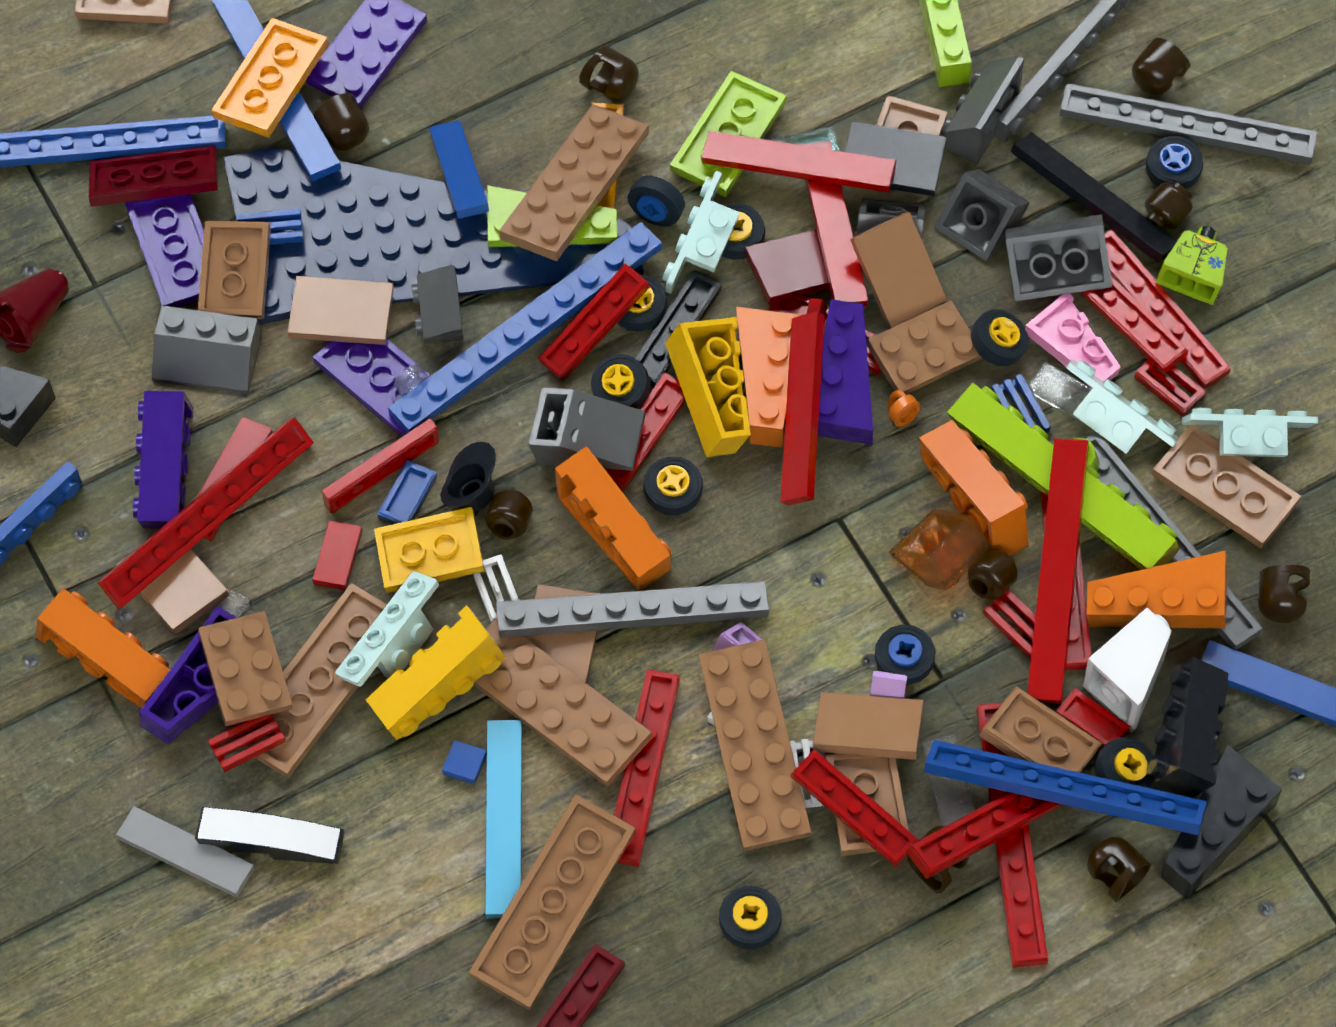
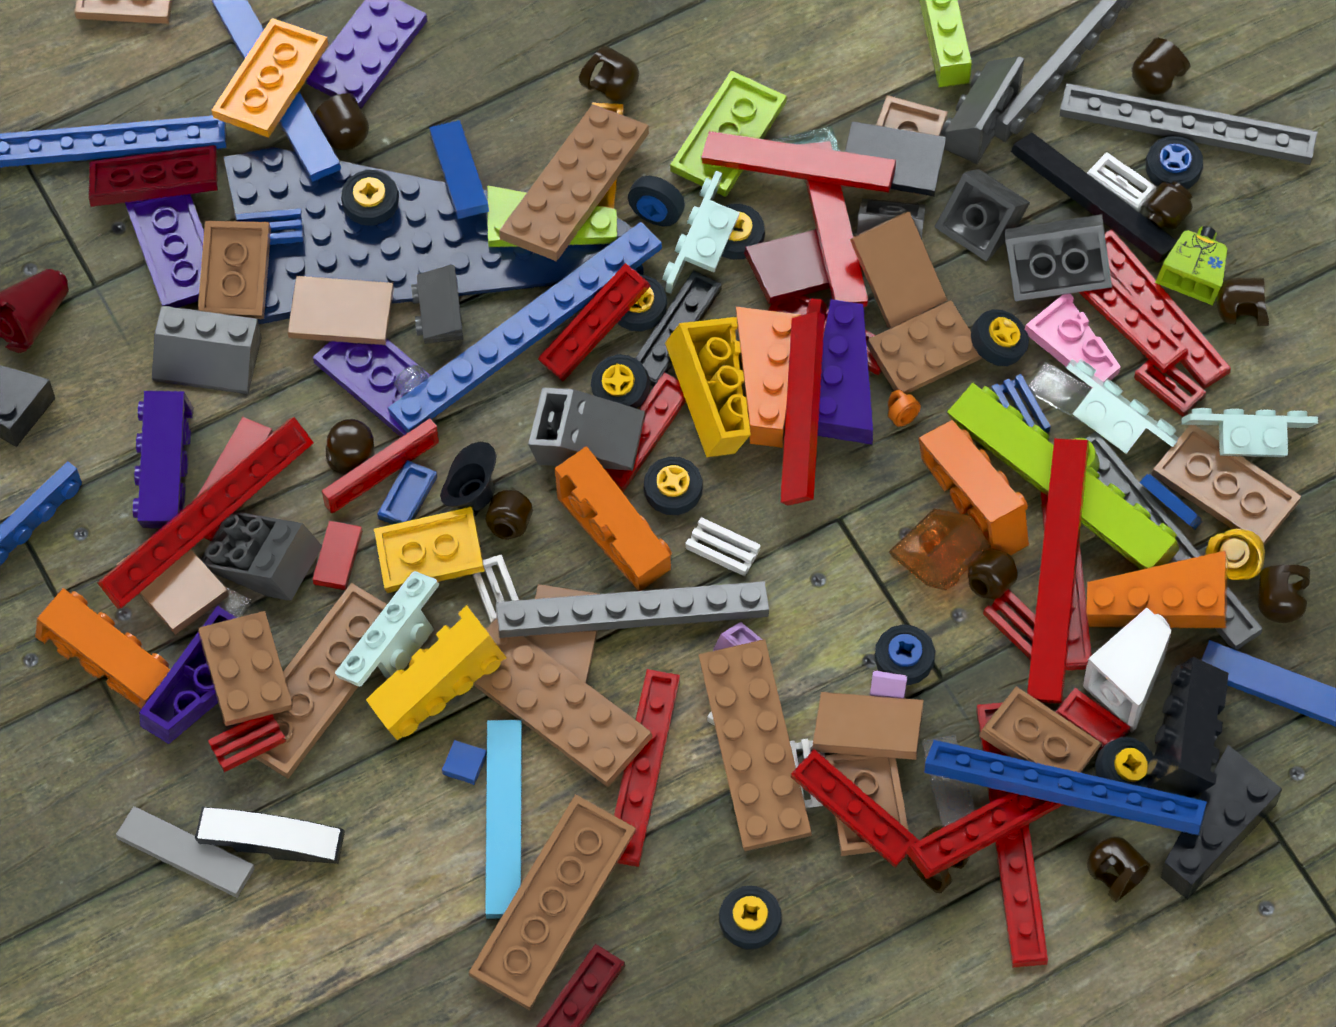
none -> dark grey slope [200,511,322,601]
none -> dark brown helmet [326,419,374,475]
none -> black wheel [341,170,399,226]
none -> white tile [685,517,760,576]
none -> white tile [1087,152,1157,212]
none -> blue tile [1139,474,1203,530]
none -> yellow hair [1205,529,1265,580]
none -> dark brown helmet [1217,278,1269,326]

